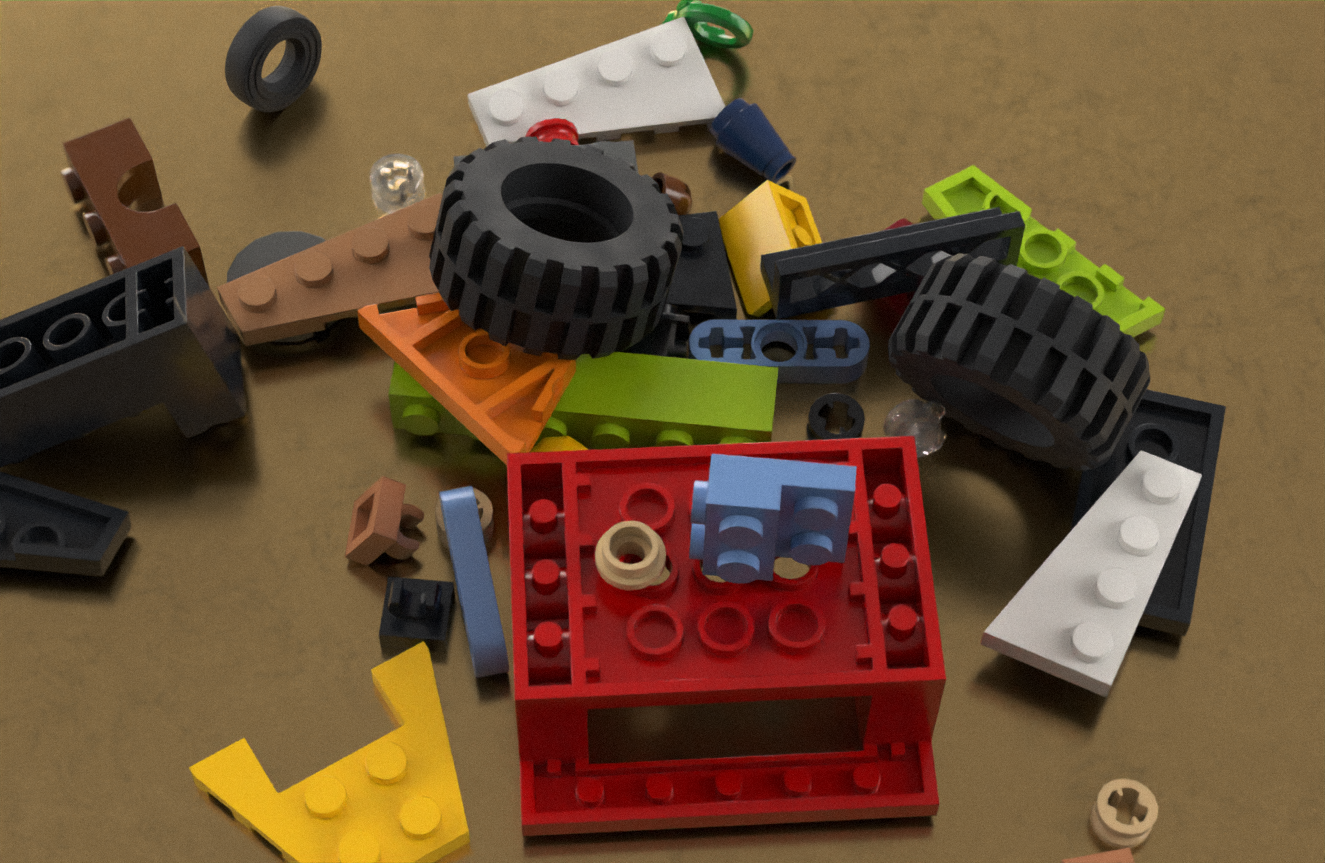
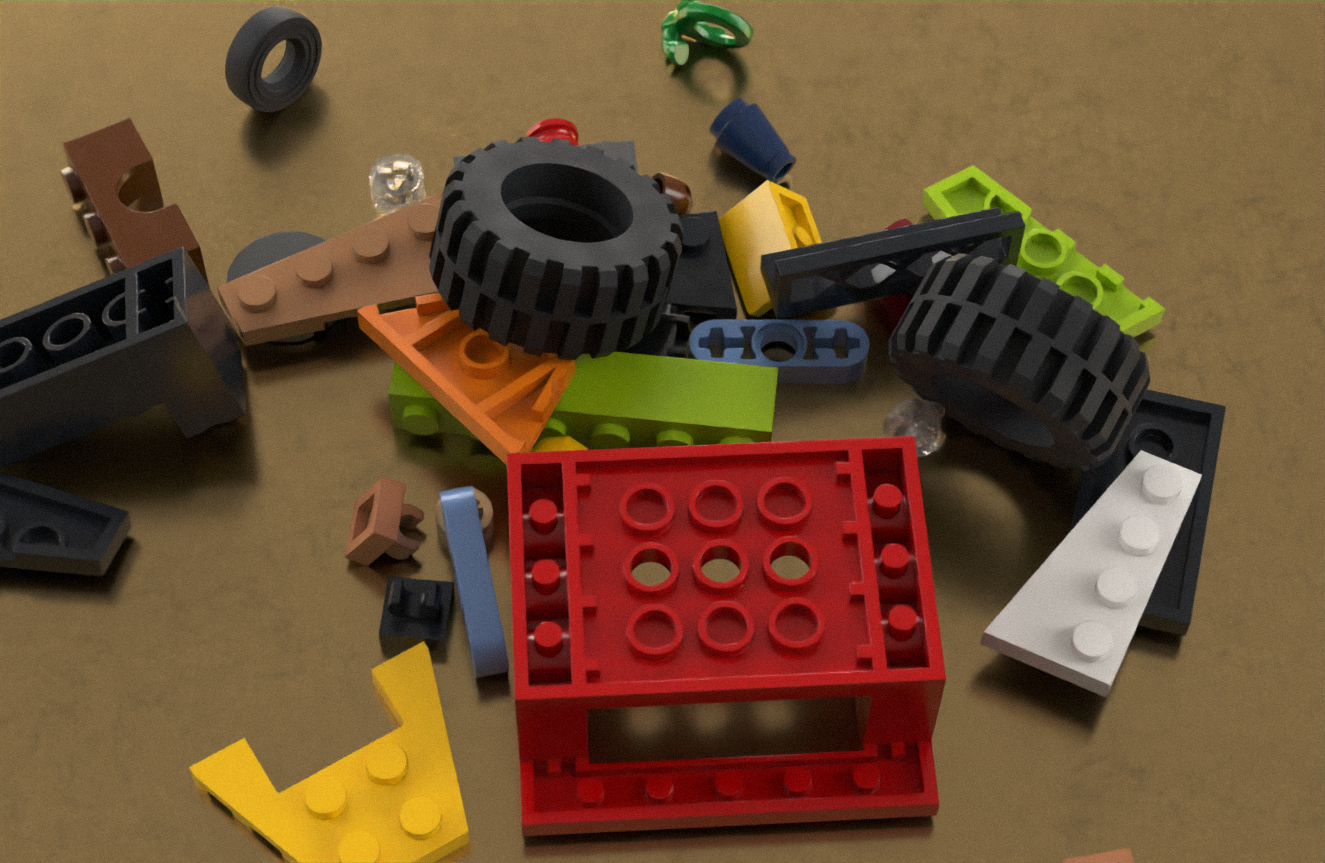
white wing [468,17,725,147] -> none
tan plate [595,521,666,590] -> none
medium blue plate [689,454,857,584] -> none
black bush [806,393,865,440] -> none
tan bush [1090,778,1158,848] -> none

